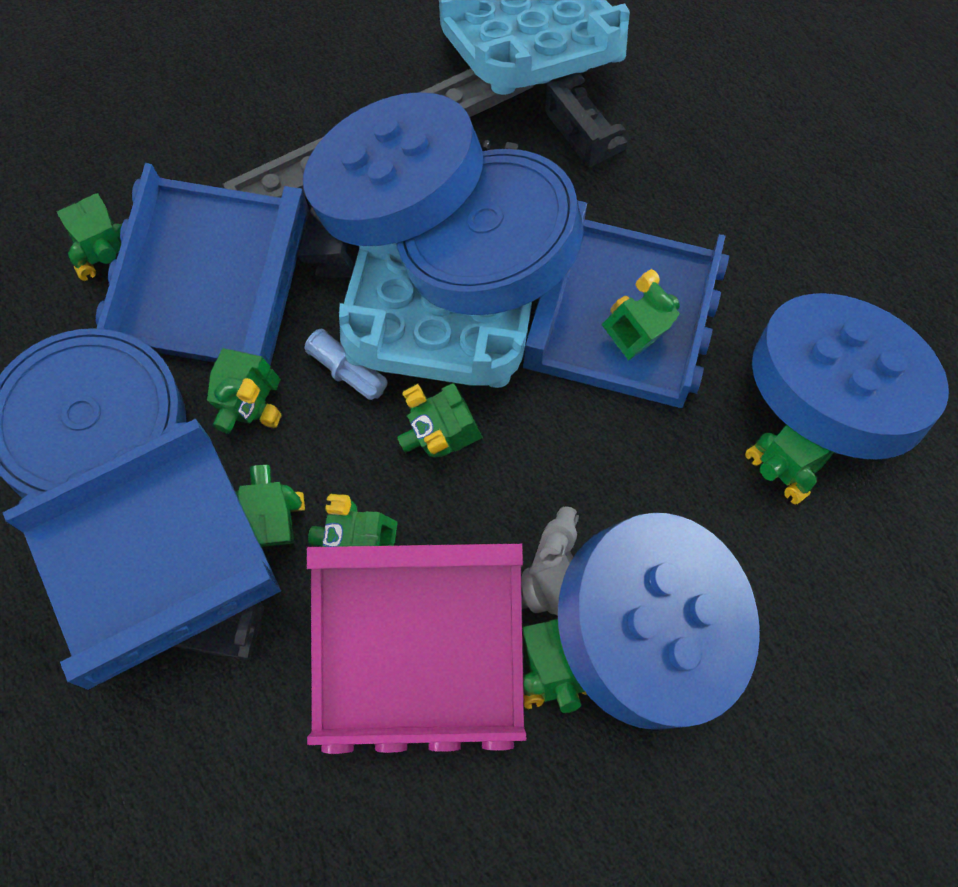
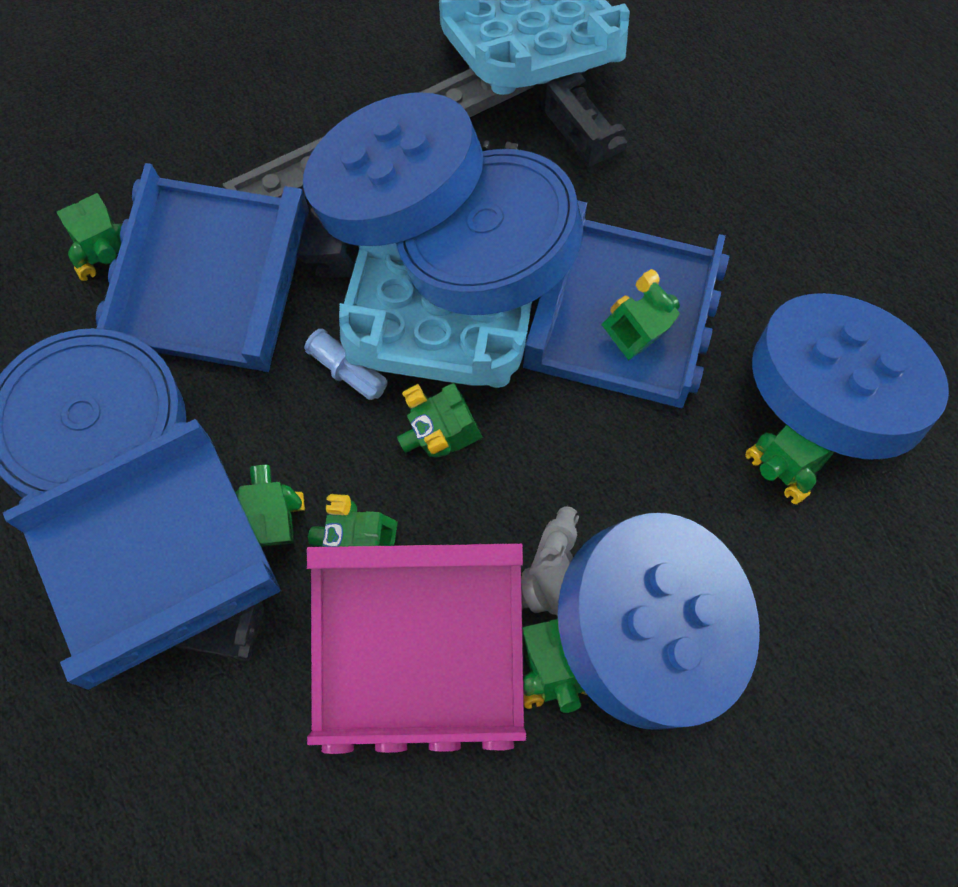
green piece [207,348,282,434] -> none

